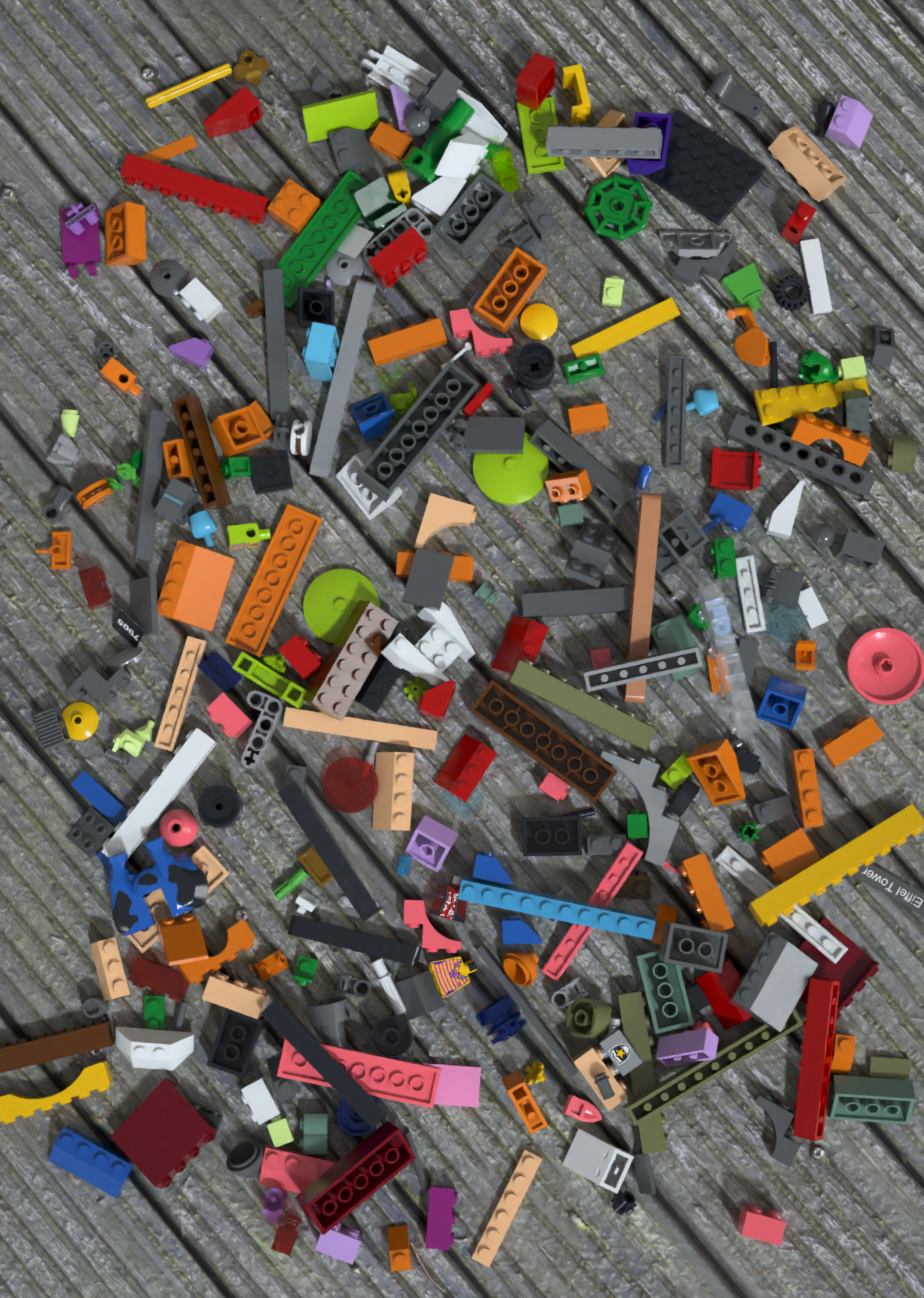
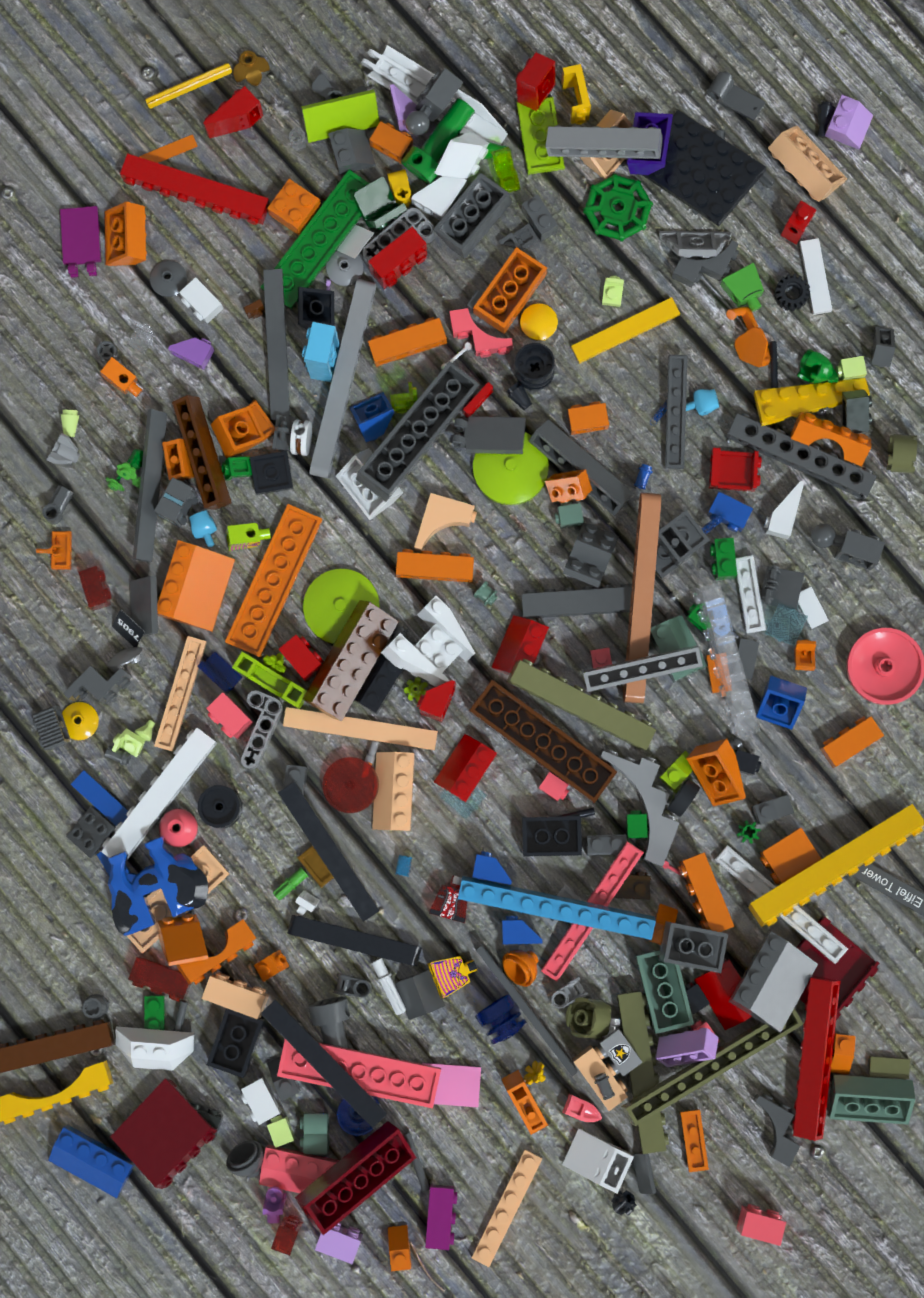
medium lavender hips [65,202,99,236] -> none
orange head [76,479,114,510] -> none
light nougat brick [90,937,130,1001] -> none
green bracket [292,955,318,986] -> none
black wheel [371,1014,413,1058] -> none
dark grey tile [402,547,454,611] -> none
coral arch [403,900,462,953] -> none
lavender slope [404,815,458,872] -> none
green slope [563,353,604,385] -> none
orange brick [790,748,824,828] -> none
none -> orange plate [680,1109,709,1172]

